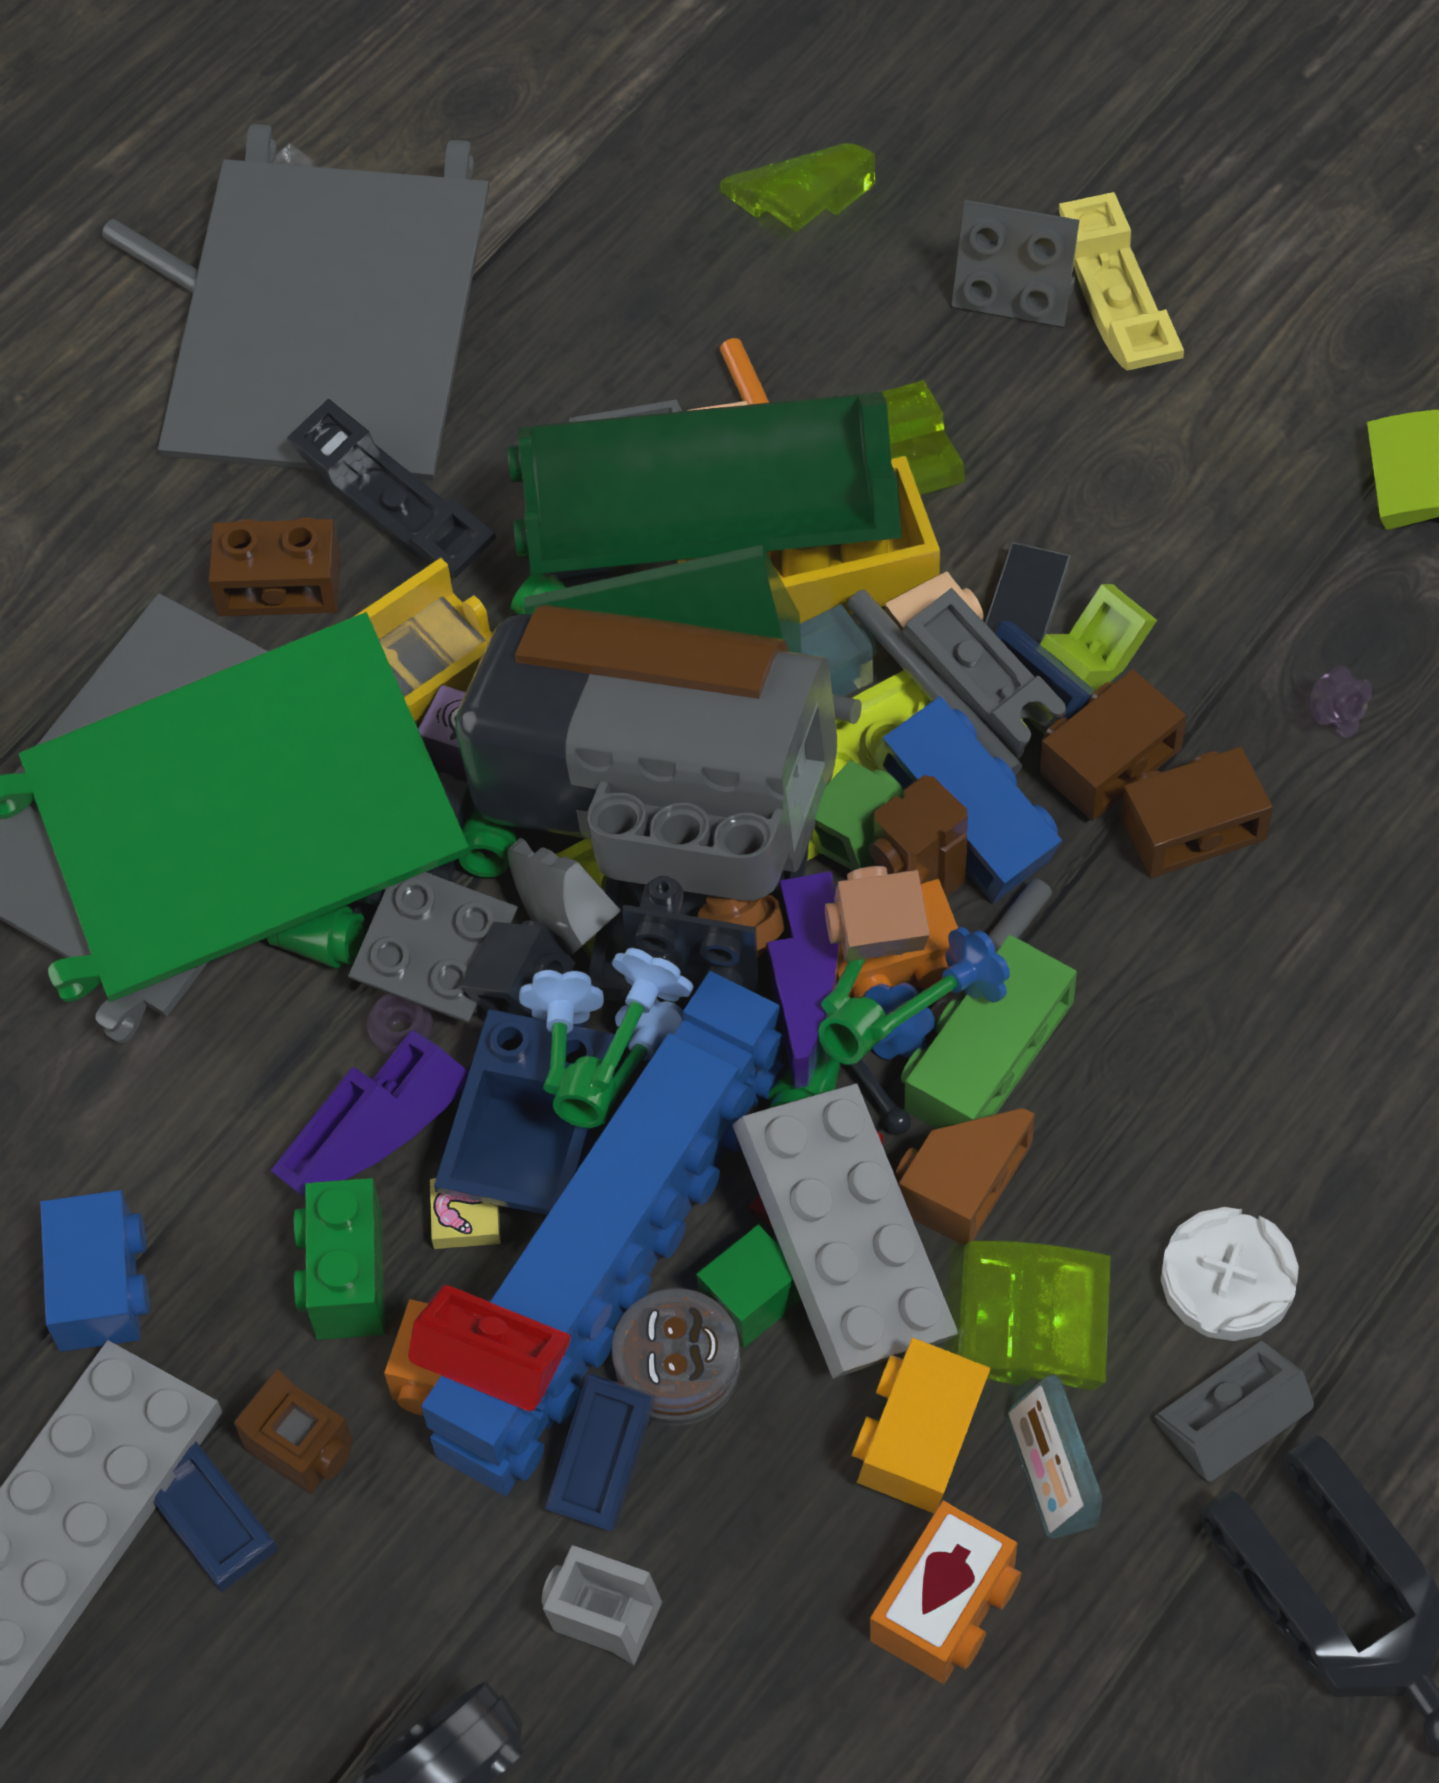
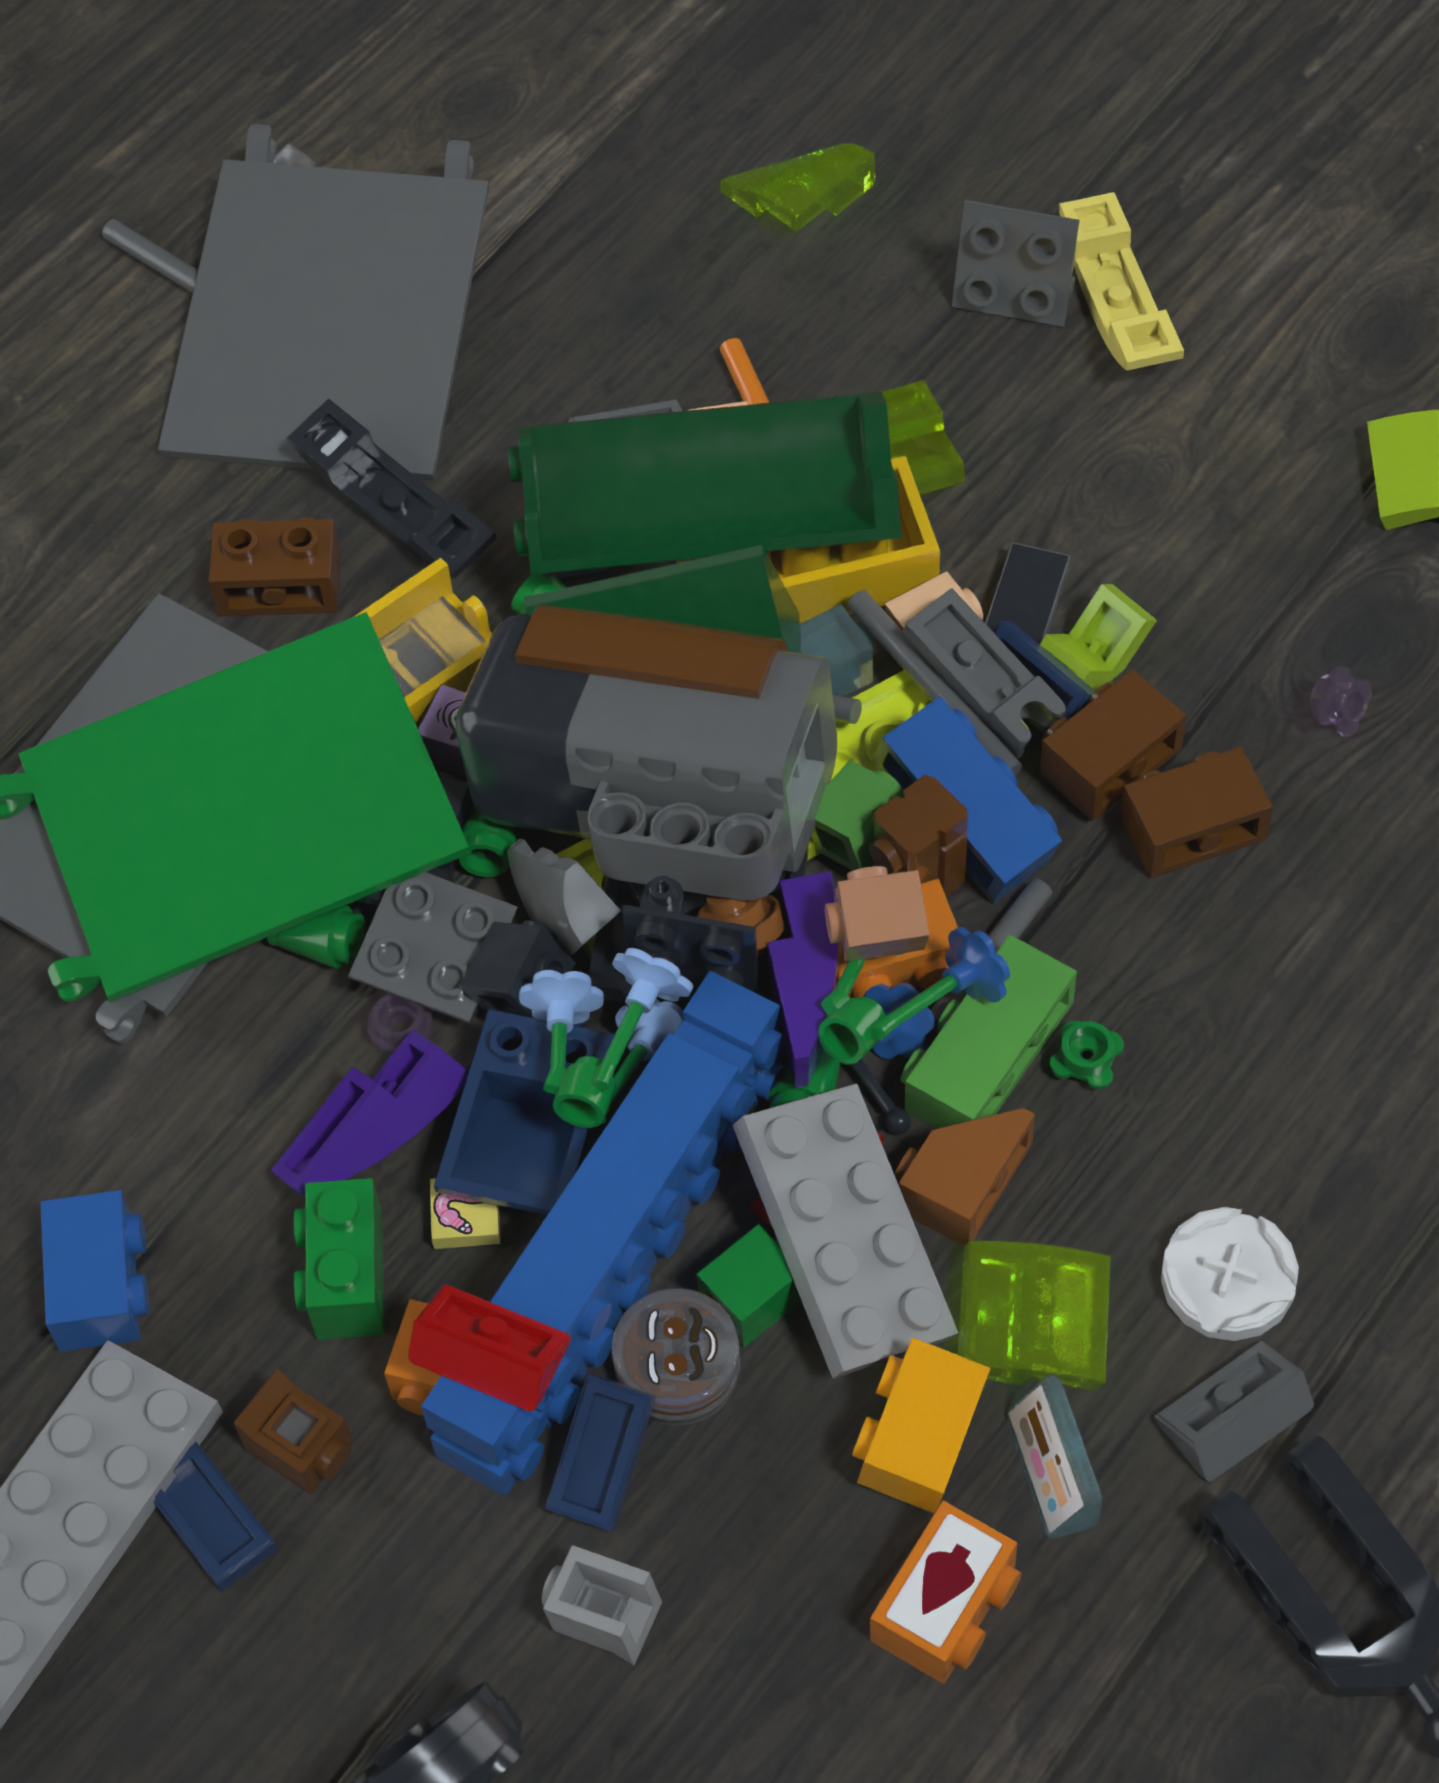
none -> green plate [1050,1021,1124,1089]

